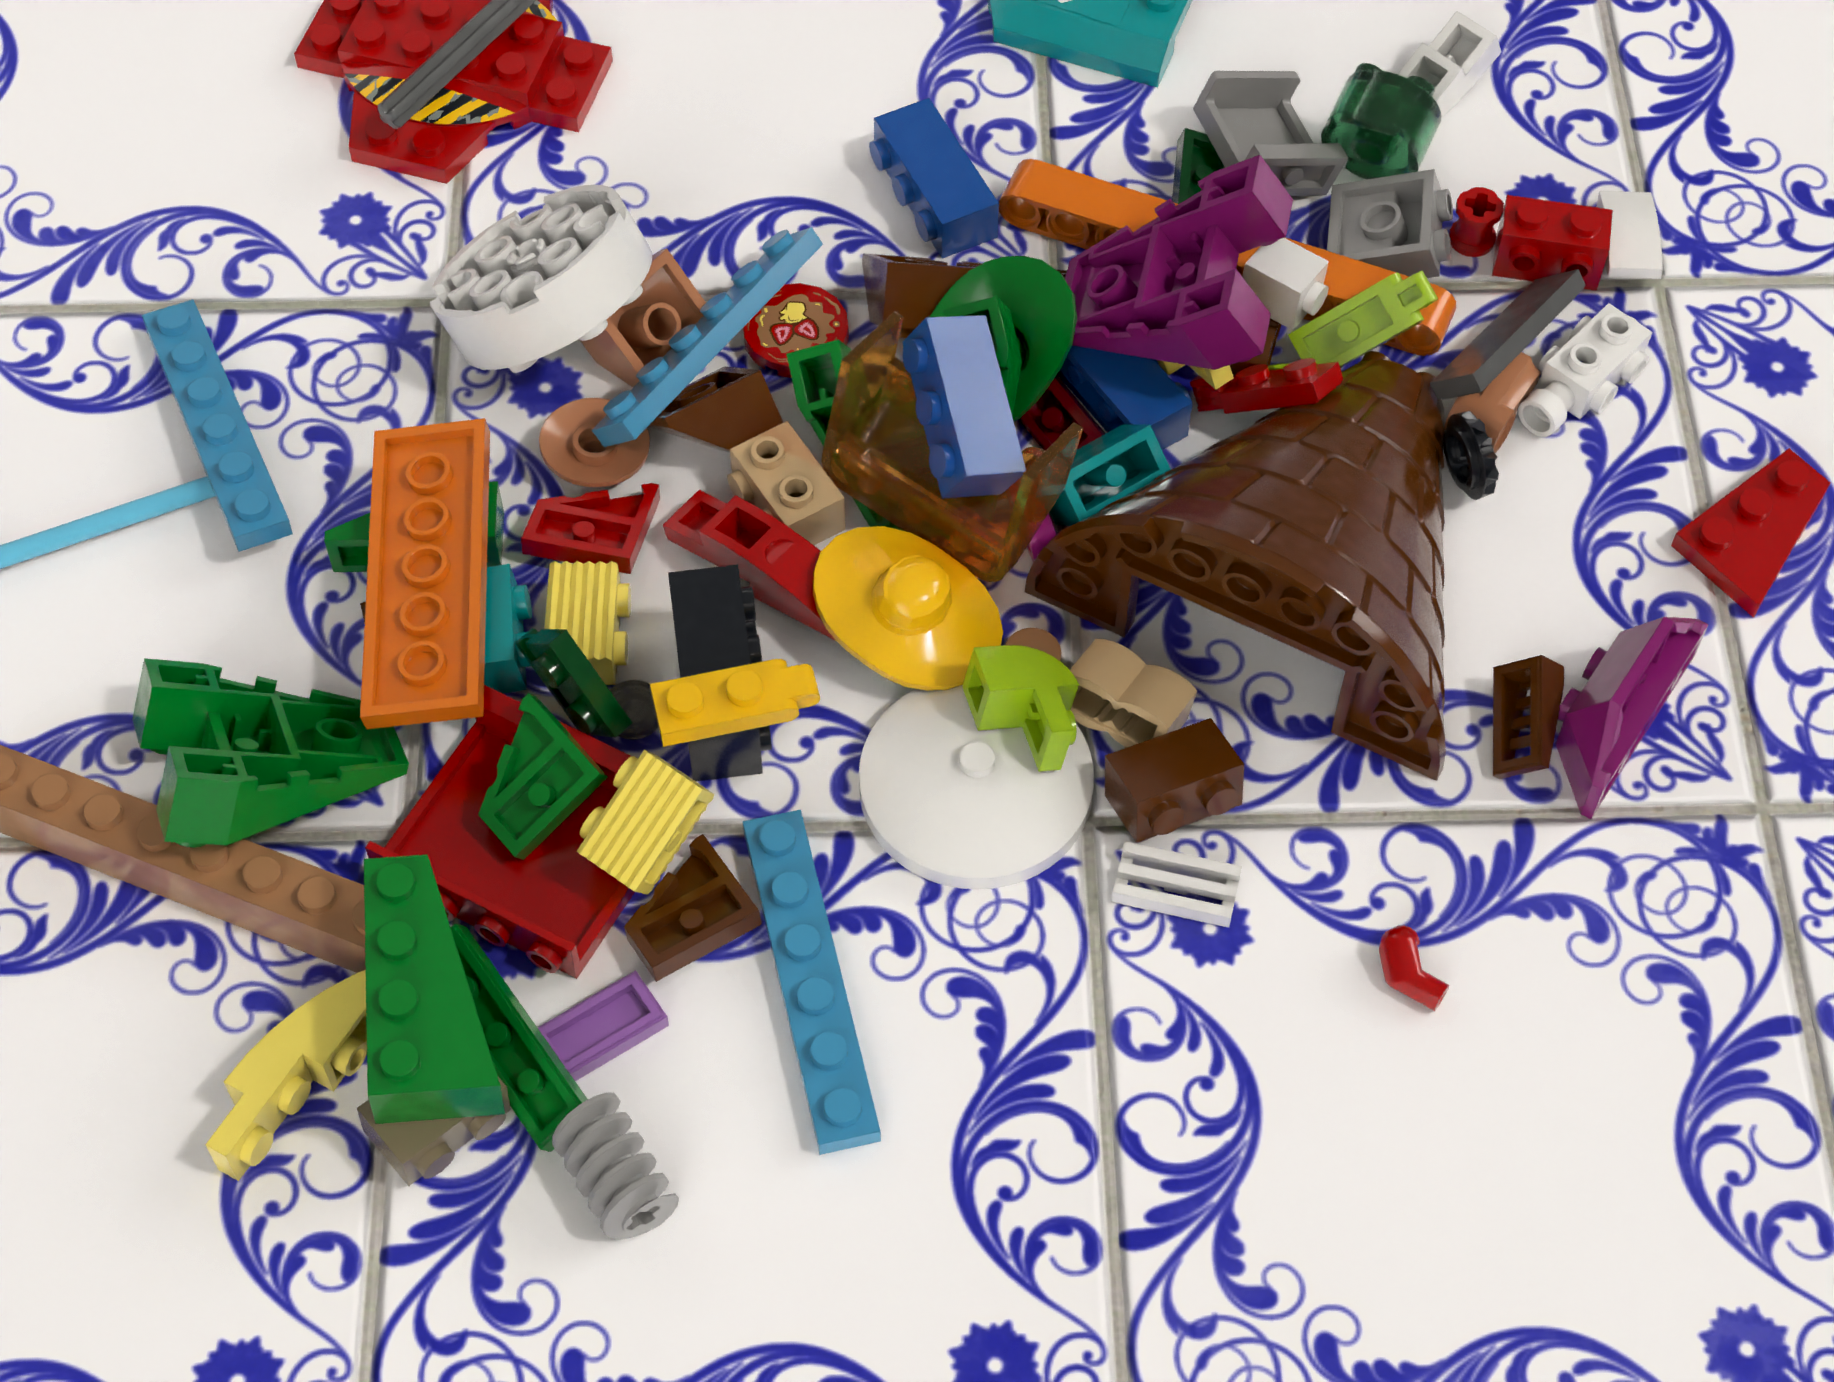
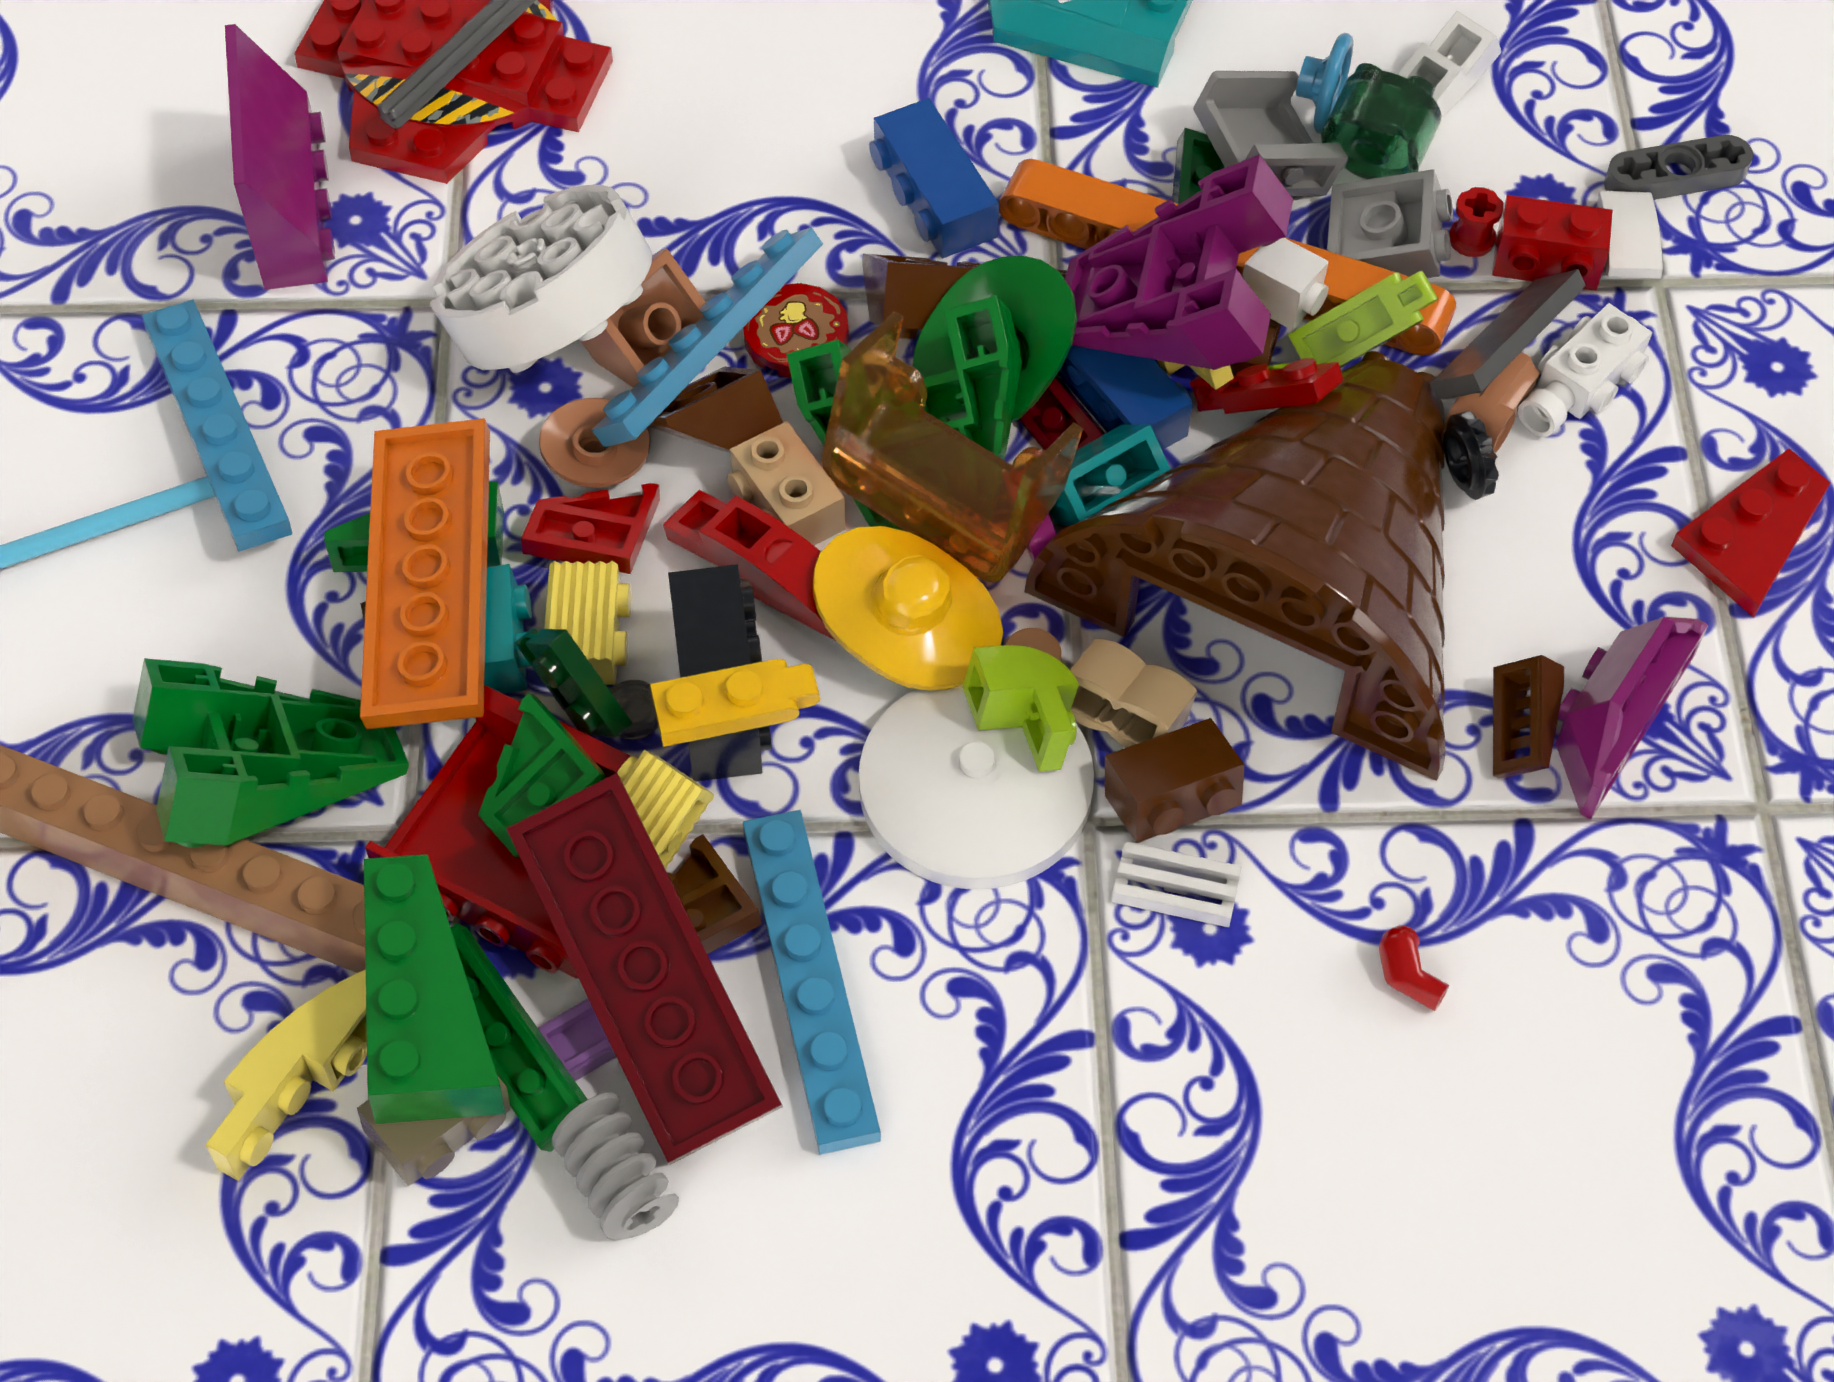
brick [902,315,1027,498] -> none
none -> magenta slope [225,24,335,290]
none -> dark red plate [506,773,783,1165]
none -> dark azure piece [1296,33,1354,134]
none -> dark grey beam [1604,135,1753,200]

